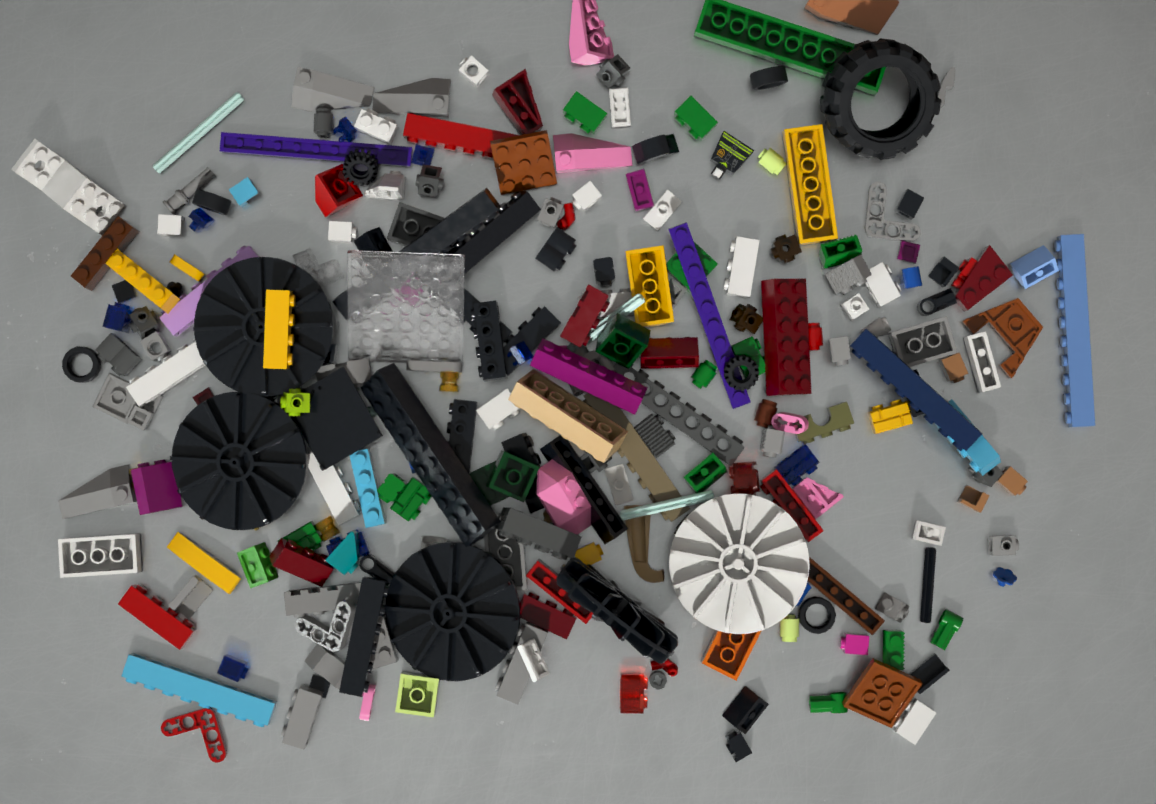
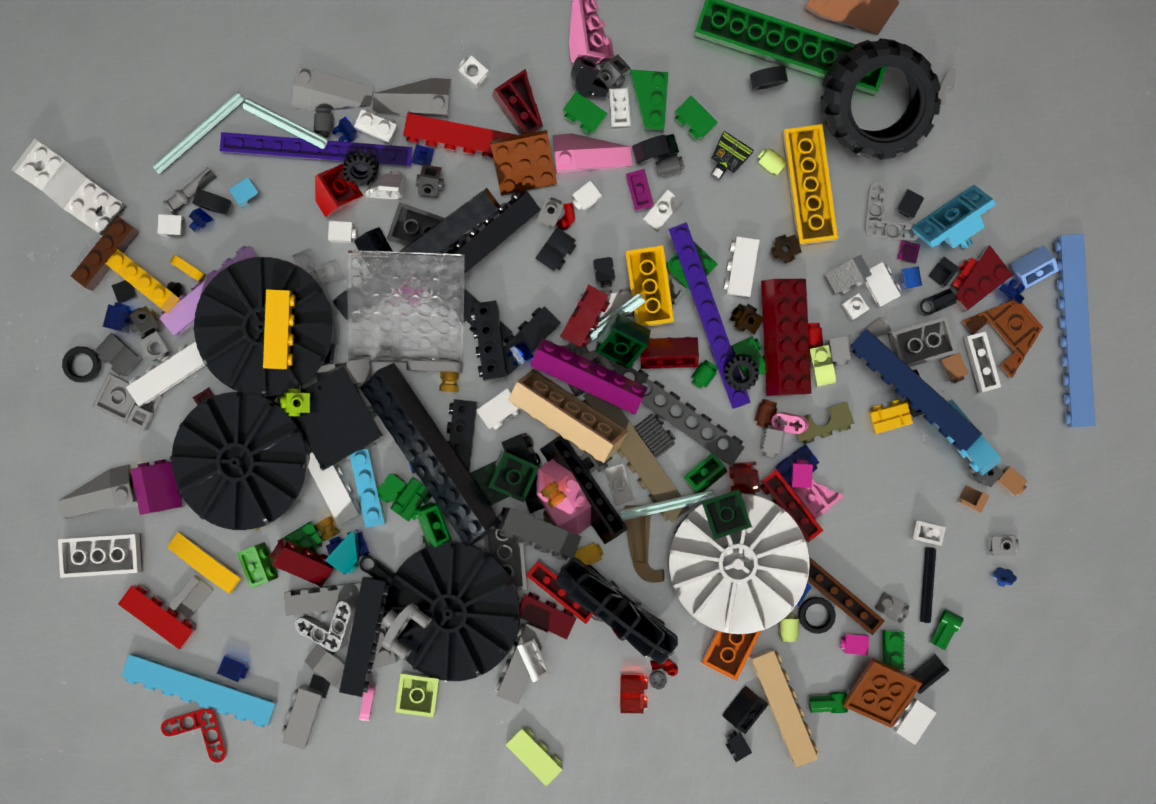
green brick [819,235,862,269] -> none
none -> light aqua axle [243,99,328,149]
none -> light grey connector [382,603,432,660]
none -> green brick [414,502,451,547]
none -> yellowish green brick [506,727,563,786]
none -> clear yellow wheel [540,481,567,508]
none -> black brick [571,57,609,97]
none -> green wedge [630,69,668,133]
none -> dark grey brick [655,153,685,177]
none -> dark green brick [702,489,753,540]
none -> tan brick [749,647,819,768]
none -> dark pink brick [790,460,813,488]
none -> yellowish green brick [809,345,836,387]
none -> medium azure brick [911,185,996,248]
none -> clear blue tile [999,279,1025,304]

